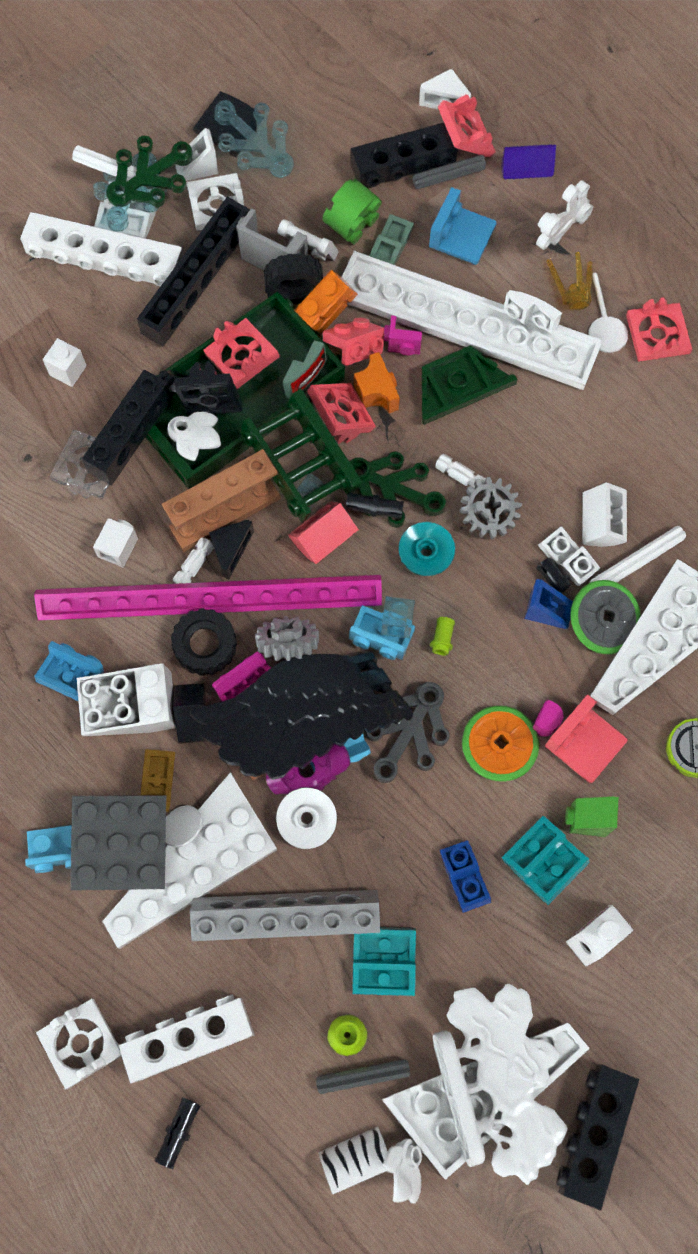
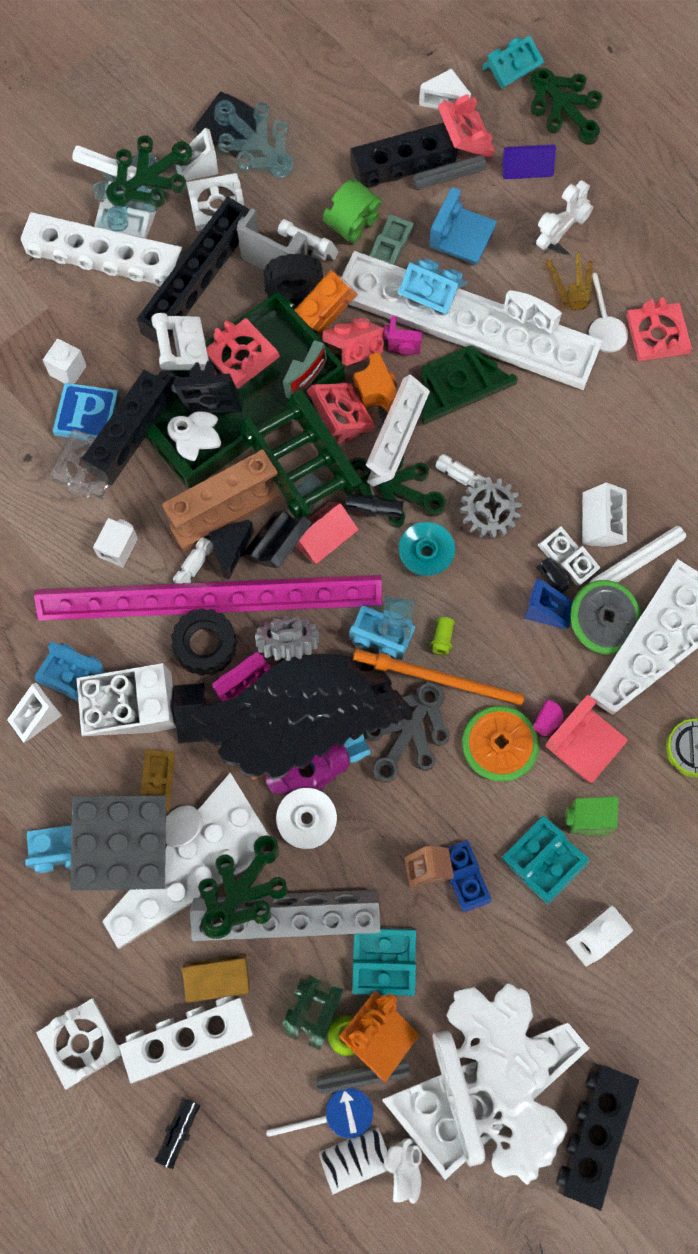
none -> white slope [7,683,62,742]
none -> tile [53,383,119,441]
none -> white plate [151,313,208,370]
none -> pearl gold hinge [182,954,250,1003]
none -> dark green plant [198,835,288,939]
none -> black slope [242,510,312,568]
none -> blue piece [266,1088,373,1139]
none -> clear green brick [281,975,344,1050]
none -> orange hinge [339,990,420,1083]
none -> orange bar [353,649,524,706]
none -> white fence [366,375,430,486]
none -> medium azure bracket [398,258,468,314]
none -> nougat slope [405,846,454,887]
none -> teal bracket [482,35,545,89]
none -> dark green plant [530,68,602,145]

